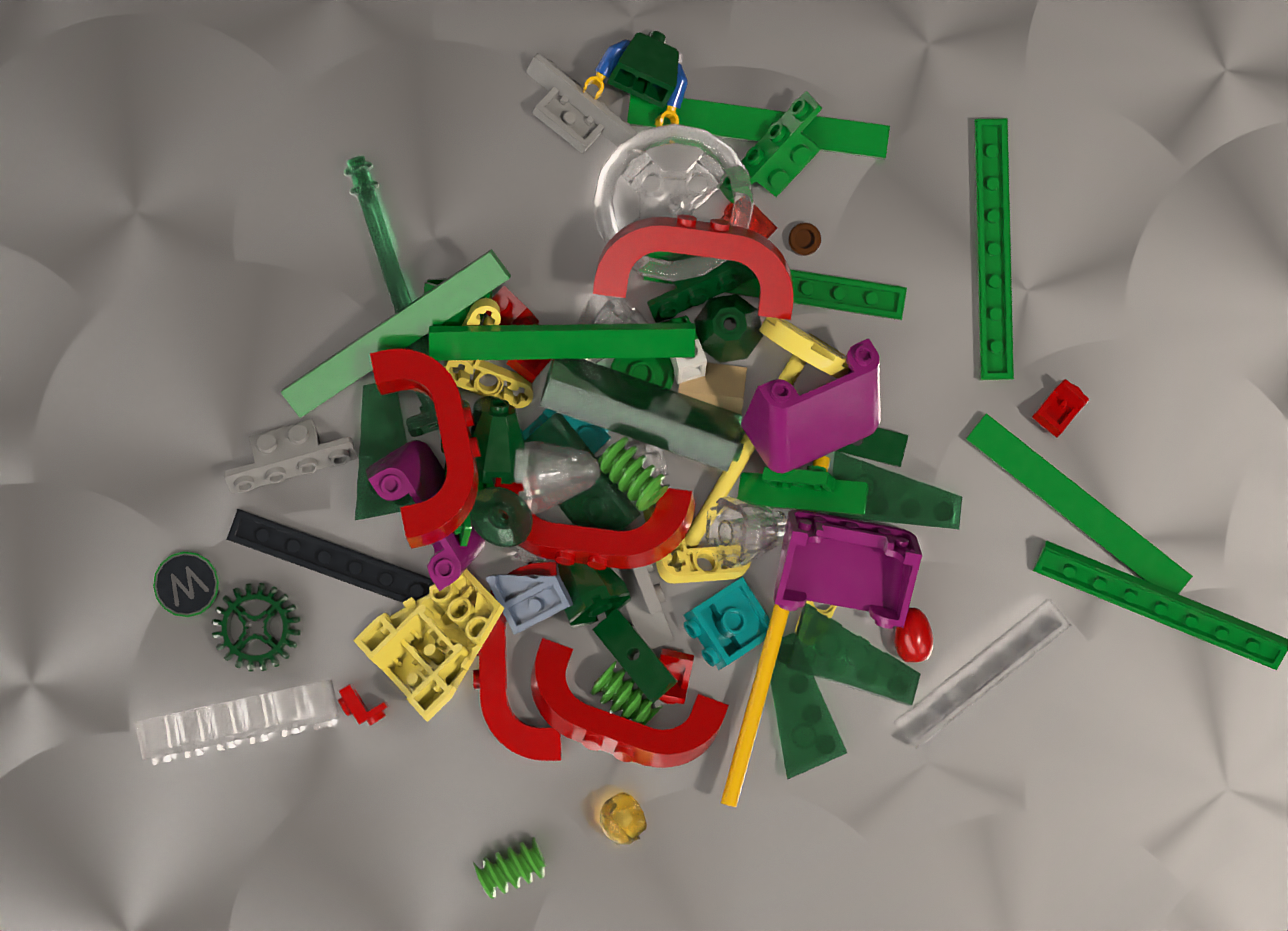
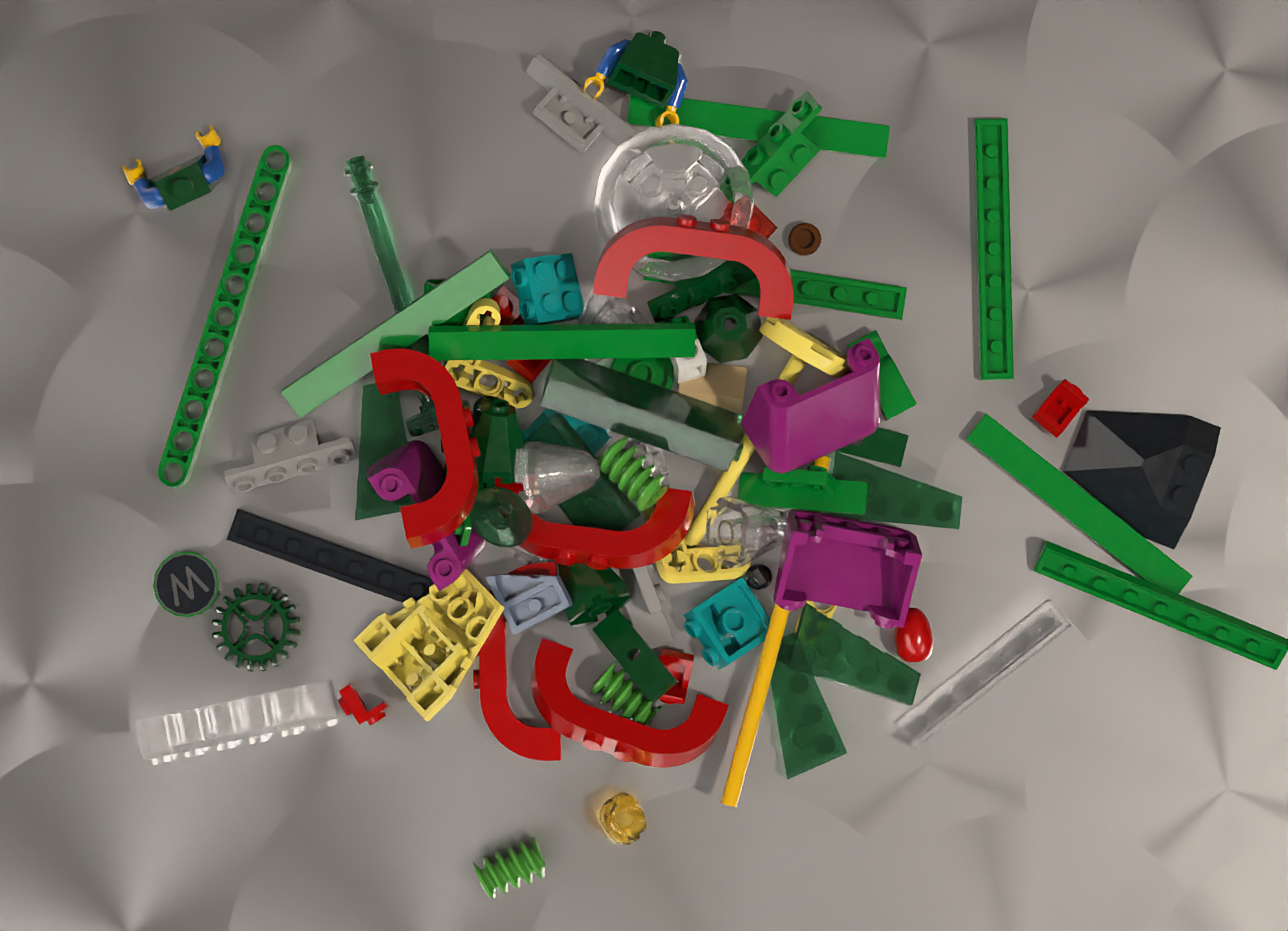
none -> torso [123,125,225,211]
none -> green beam [158,145,293,488]
none -> teal plate [511,253,586,325]
none -> black hinge [746,564,772,590]
none -> green piece [847,330,917,421]
none -> black wedge [1063,411,1221,550]

